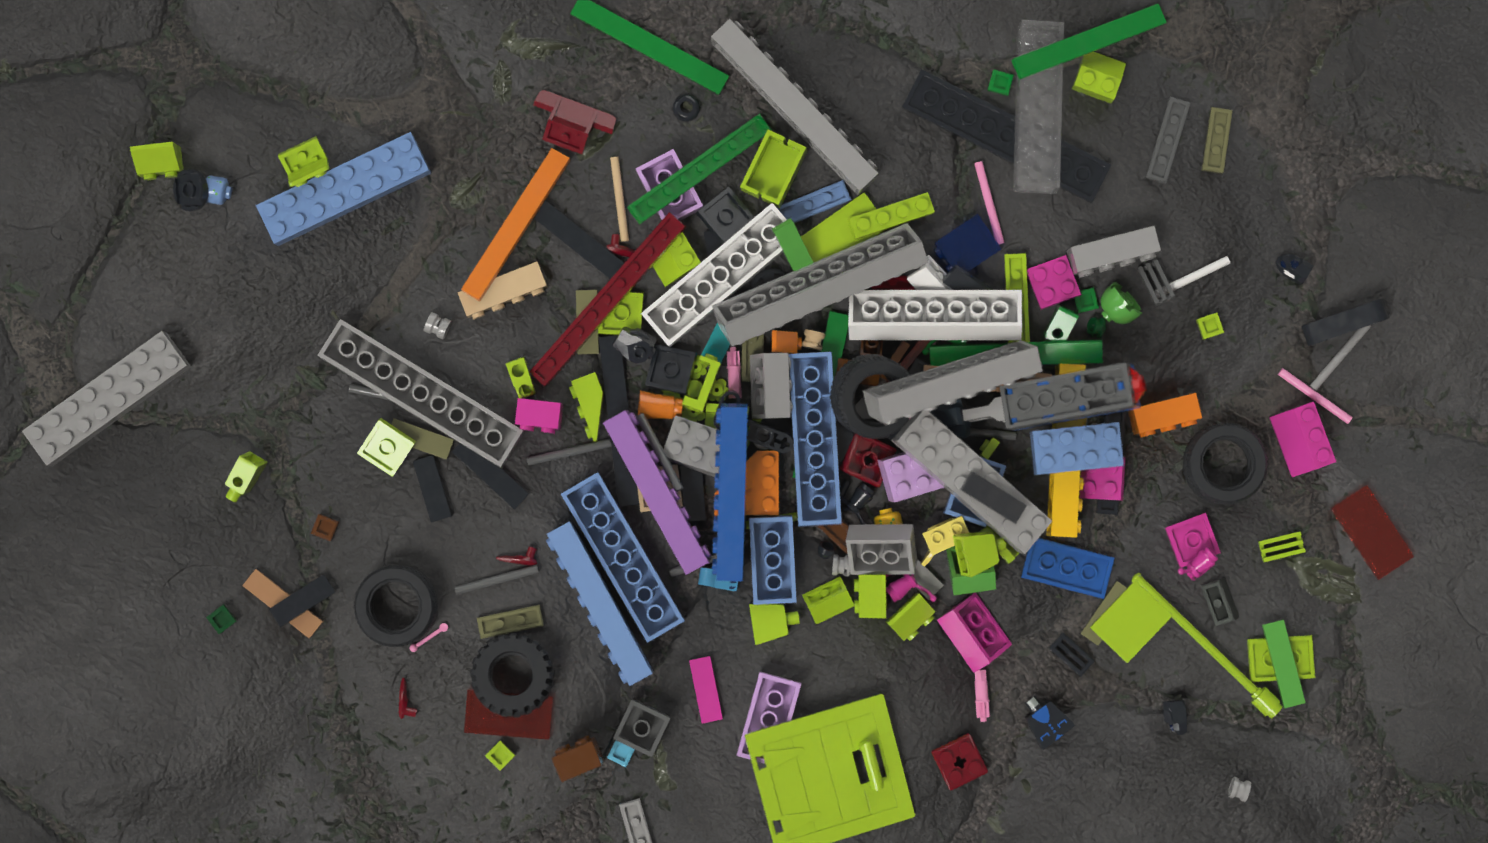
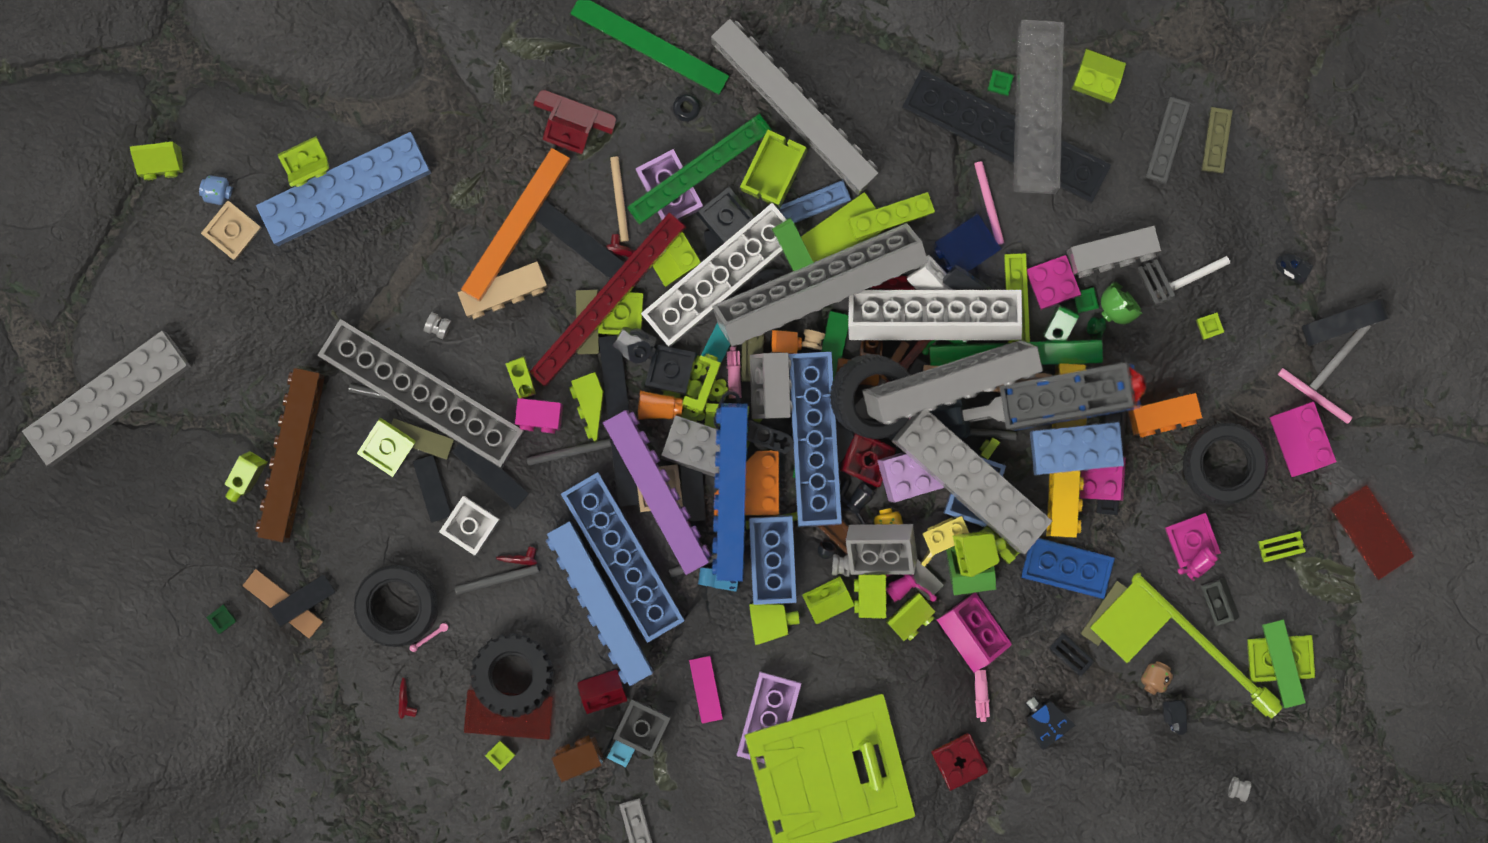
black tile [173,169,208,211] -> none
reddish brown tile [311,514,339,542] -> none
olive tile [477,605,544,639] -> none
dark grey bar [636,413,683,492] -> none
black tile [960,471,1027,524] -> none
green tile [1011,3,1167,80] -> none
none -> tan plate [201,201,262,261]
none -> reddish brown brick [255,368,325,542]
none -> white brick [439,496,500,556]
none -> dark red panel [577,670,627,714]
none -> medium nougat head [1141,661,1173,695]

